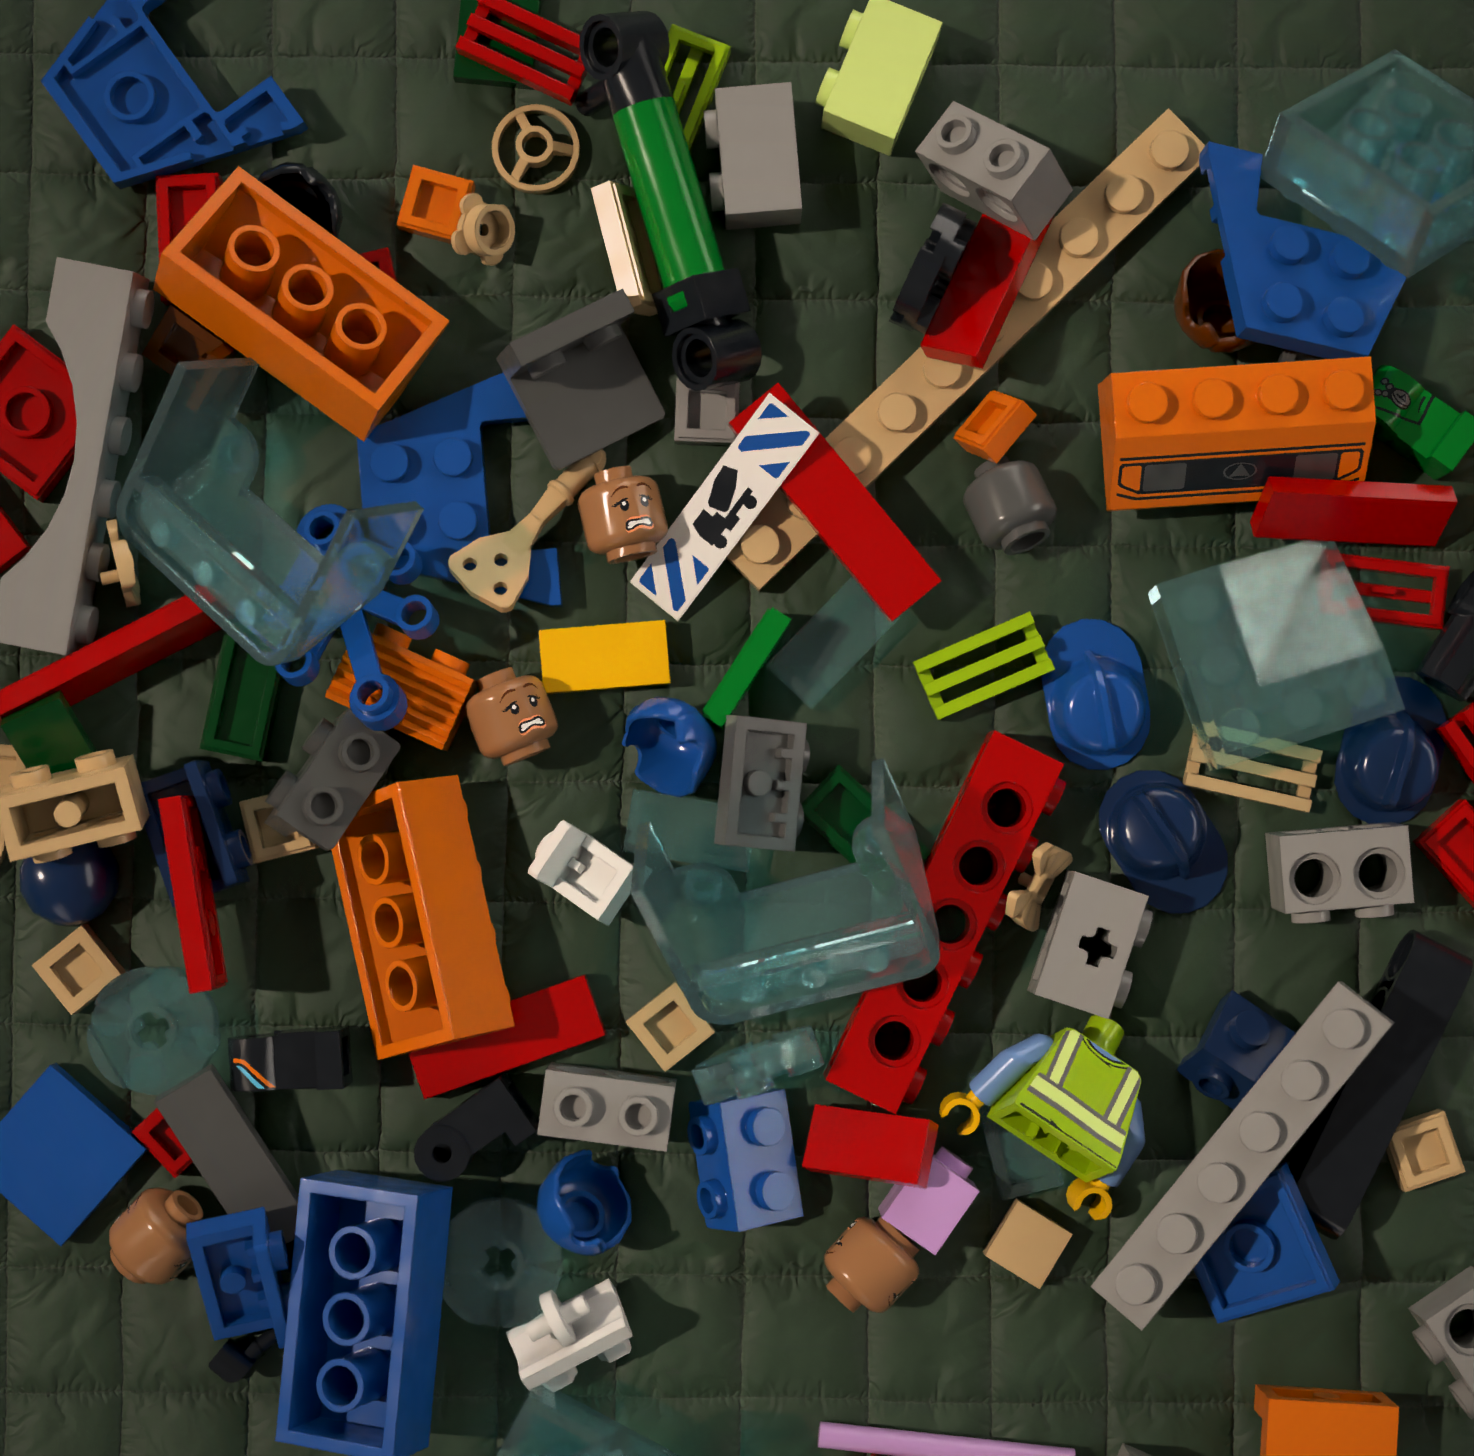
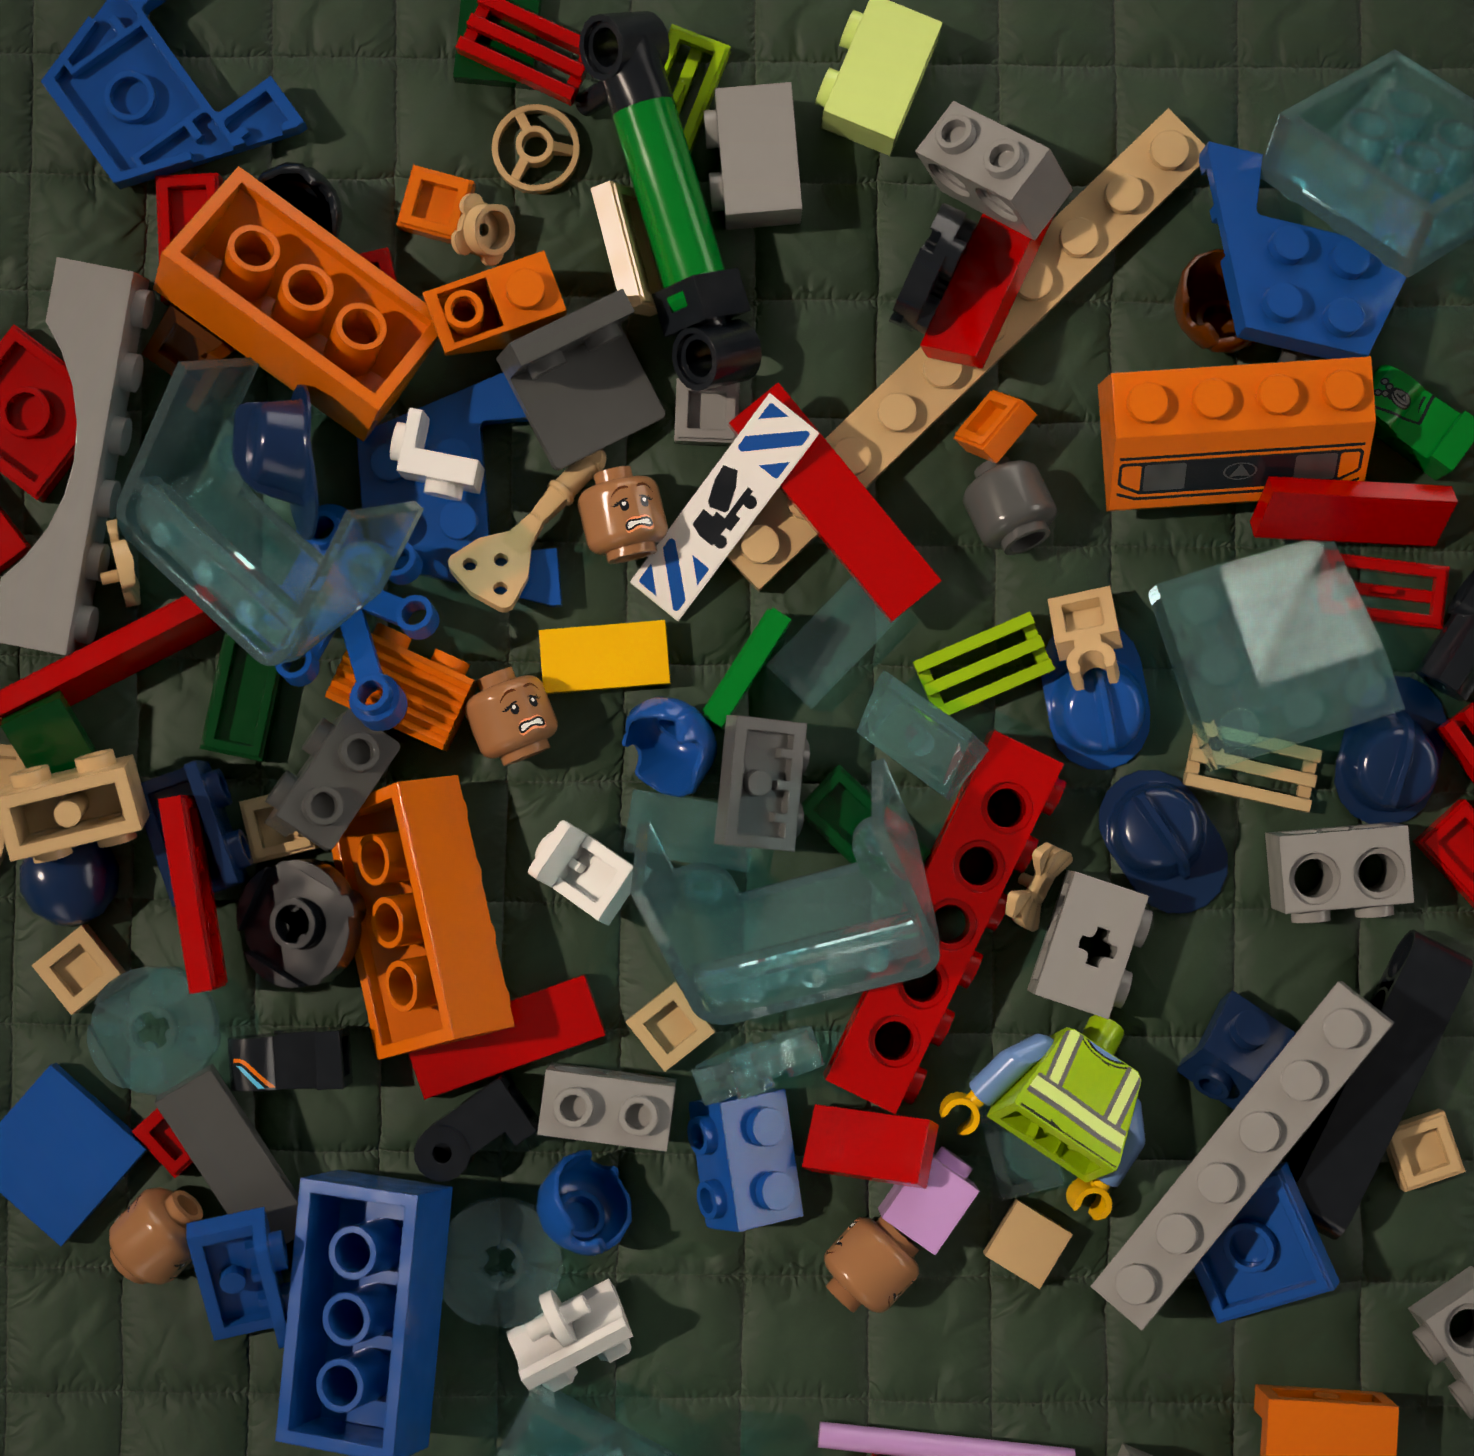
black hand [208,1328,277,1383] -> none
none -> dark blue piece [232,384,318,540]
none -> black plate [236,858,366,988]
none -> white bracket [390,408,485,501]
none -> orange slope [422,250,567,356]
none -> clear light blue slope [857,670,989,800]
none -> tan plate [1047,586,1123,691]

